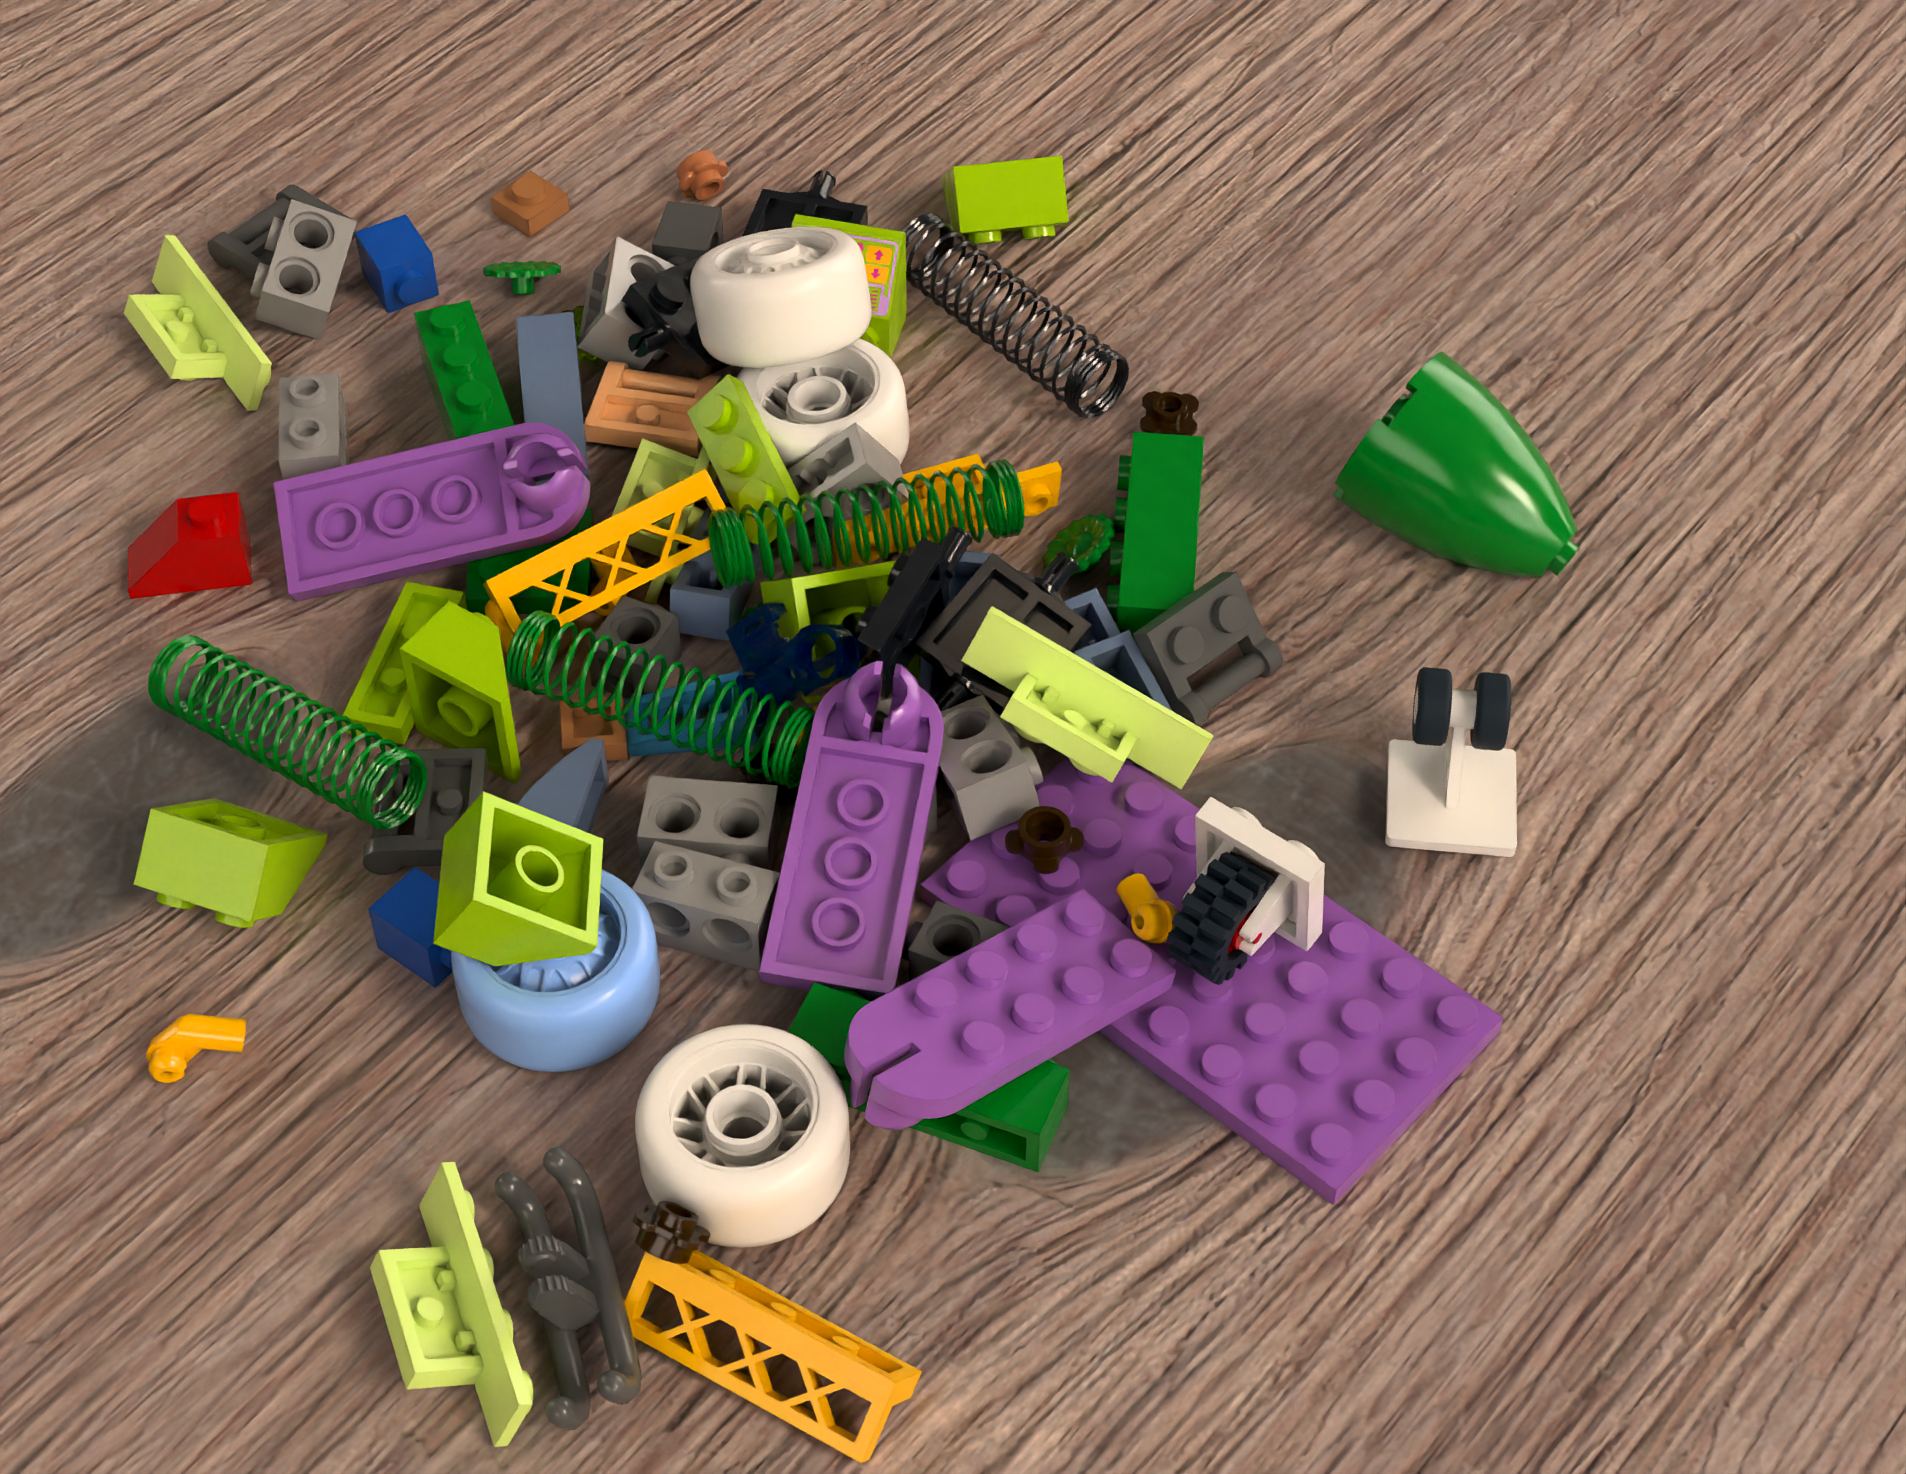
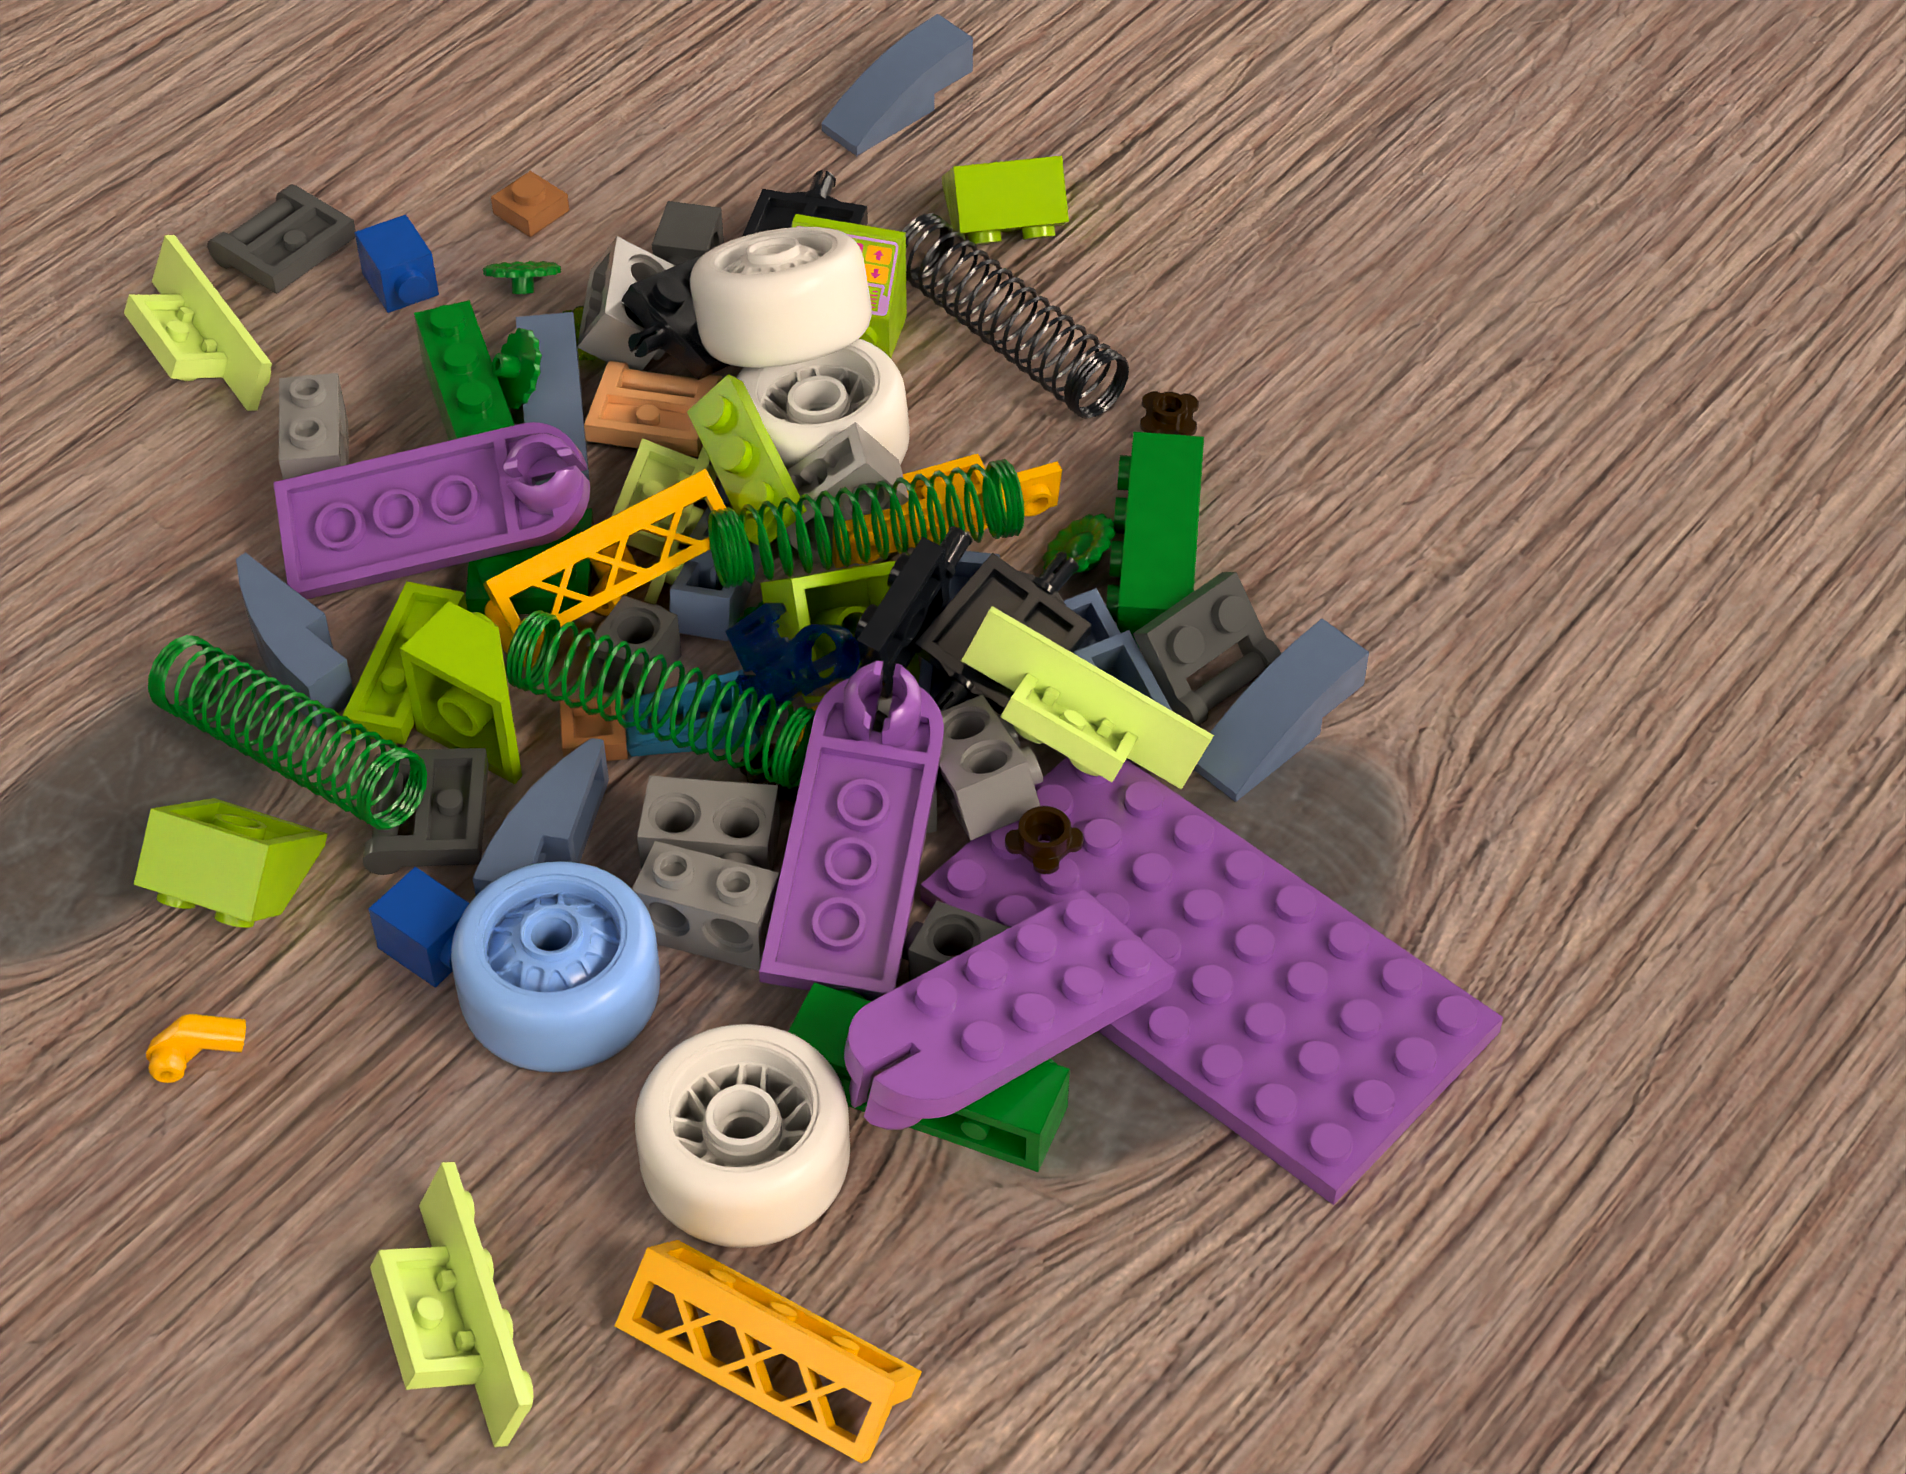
red slope [128,492,252,599] -> none
light grey brick [250,199,357,340] -> none
lime slope [433,791,604,967] -> none
dark grey piece [494,1147,642,1431] -> none
dark brown plate [632,1201,711,1264] -> none
nougat plate [676,150,728,200] -> none
yellow arm [1116,873,1178,944] -> none
plate [1166,797,1325,985] -> none
green cylinder [1333,352,1580,578] -> none
white plate [1385,667,1517,857] -> none
none -> sand blue slope [236,552,354,728]
none -> green piece [492,328,542,409]
none -> sand blue slope [822,14,973,156]
none -> sand blue slope [1194,618,1369,802]

